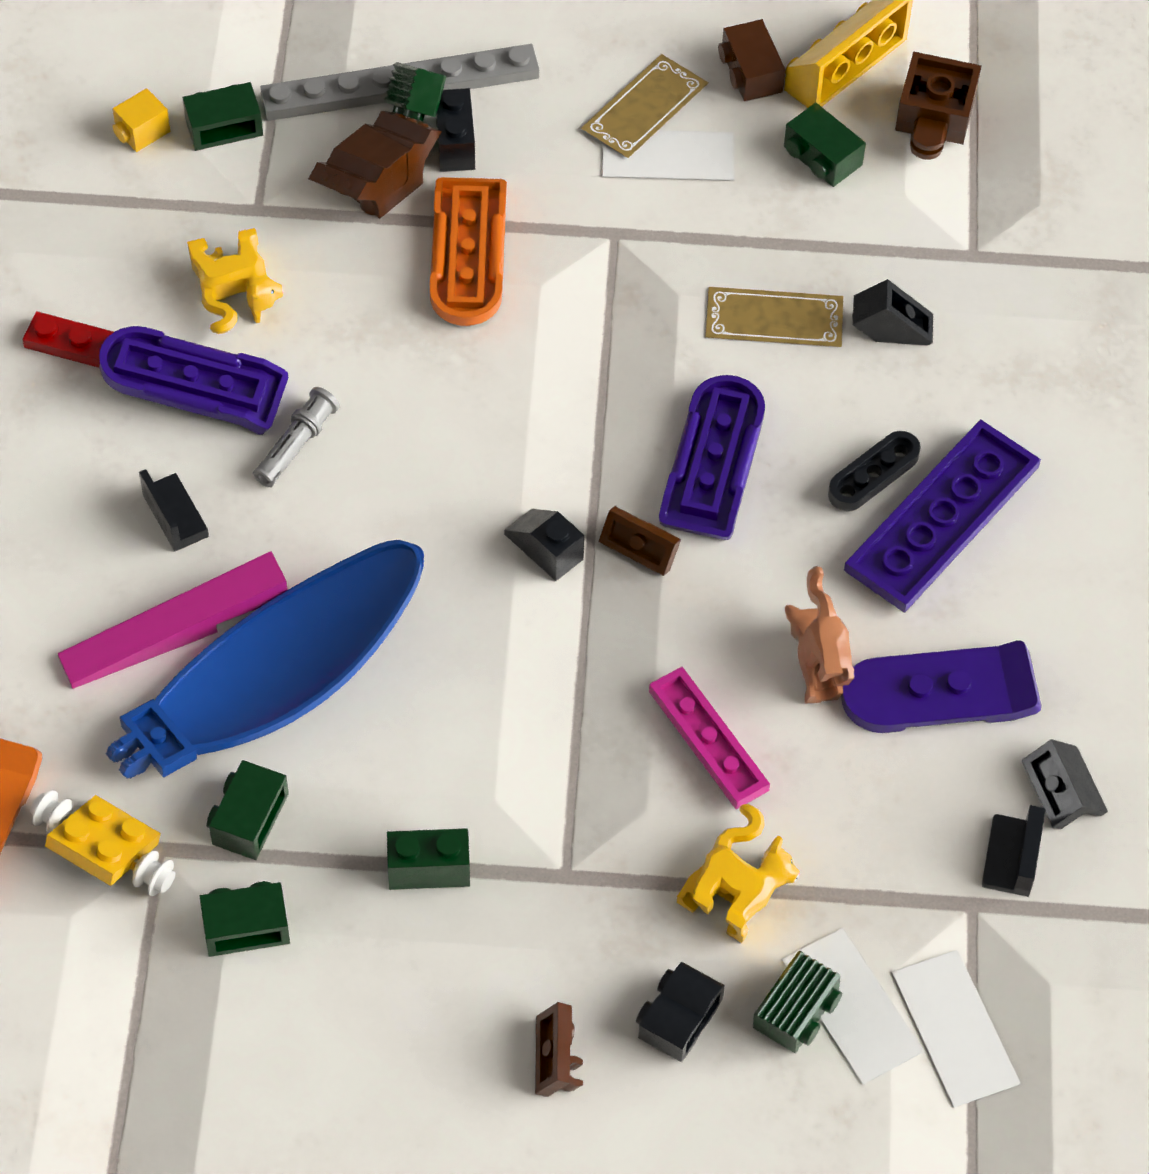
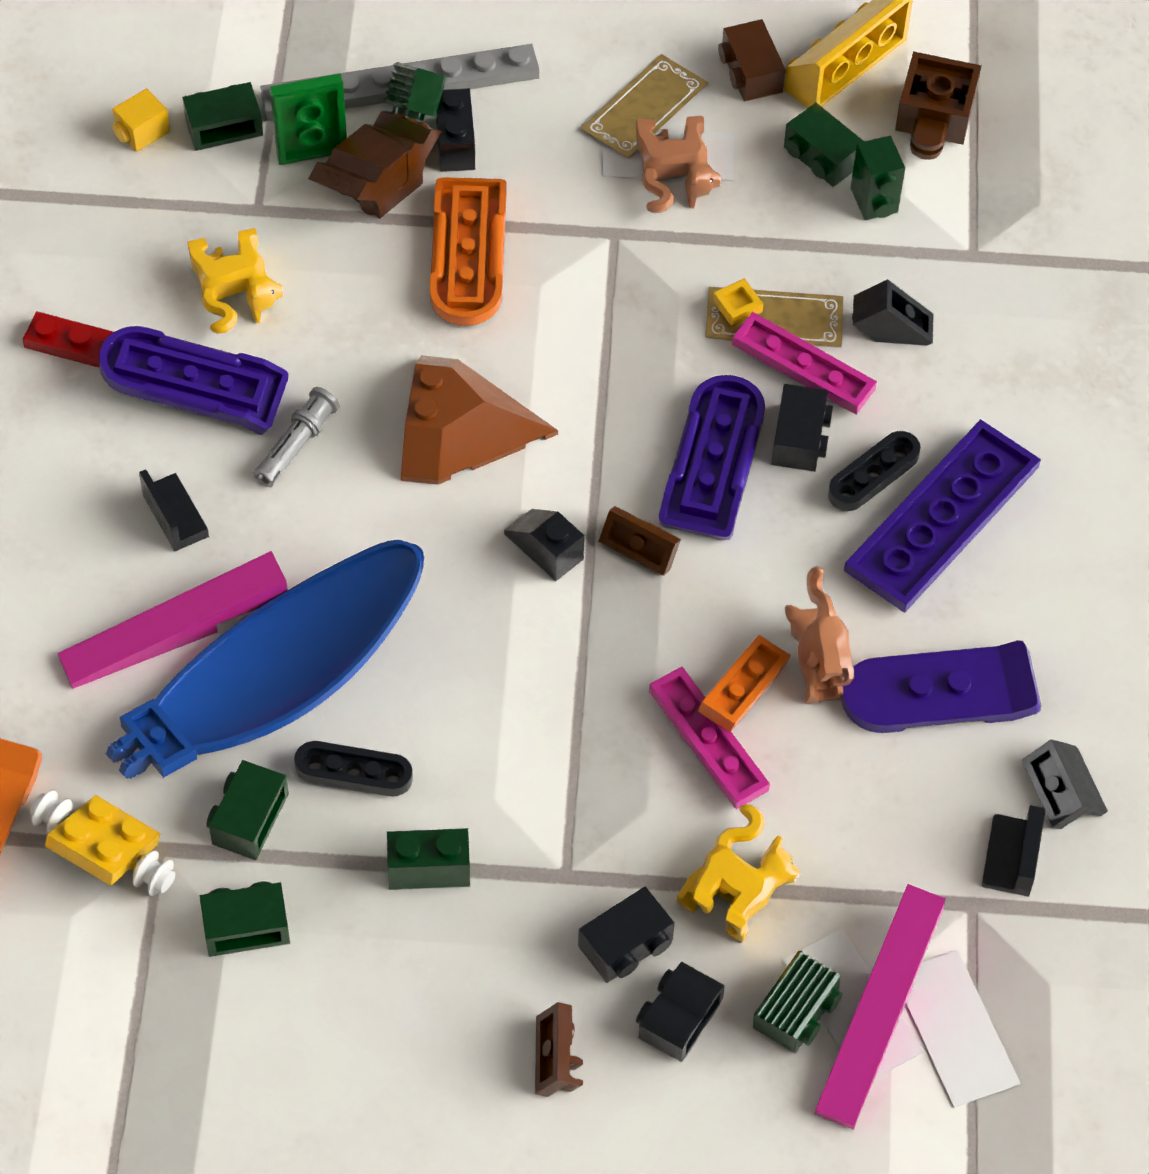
none -> green tile [270,73,347,165]
none -> black plate [294,741,413,797]
none -> dark orange wedge [401,355,558,485]
none -> black brick [578,886,675,983]
none -> nougat animal [636,116,721,213]
none -> orange plate [698,635,791,733]
none -> yellow plate [713,278,764,326]
none -> dark pink plate [732,312,877,415]
none -> black brick [771,384,833,472]
none -> dark pink slope [814,884,946,1130]
none -> dark green piece [850,135,905,220]

